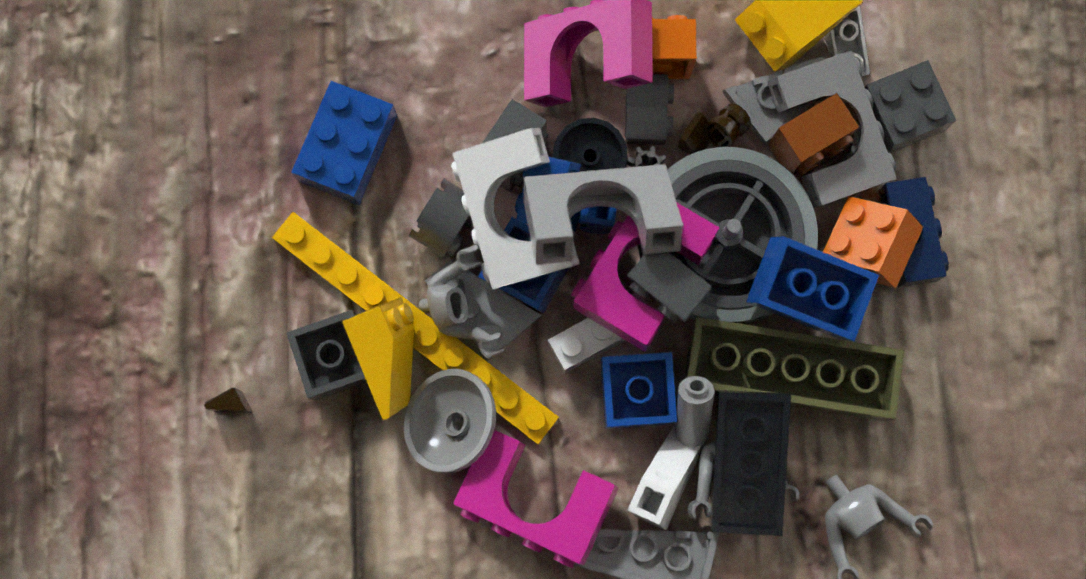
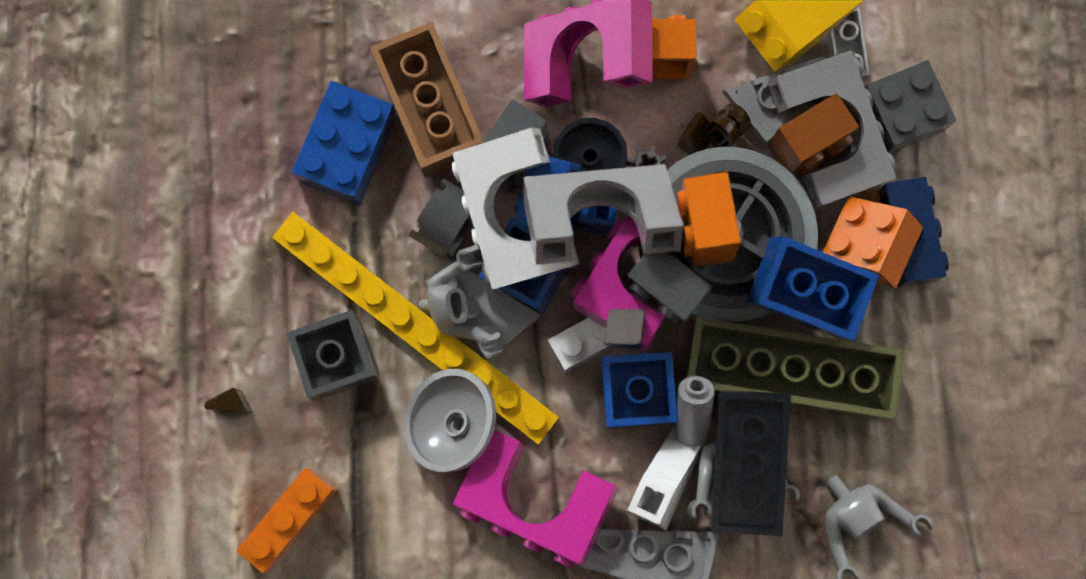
yellow slope [342,297,414,420] -> none
dark grey brick [625,74,674,145] -> none
none -> orange brick [236,467,338,573]
none -> medium nougat brick [370,22,484,178]
none -> slope [604,309,645,349]
none -> orange brick [677,172,741,267]

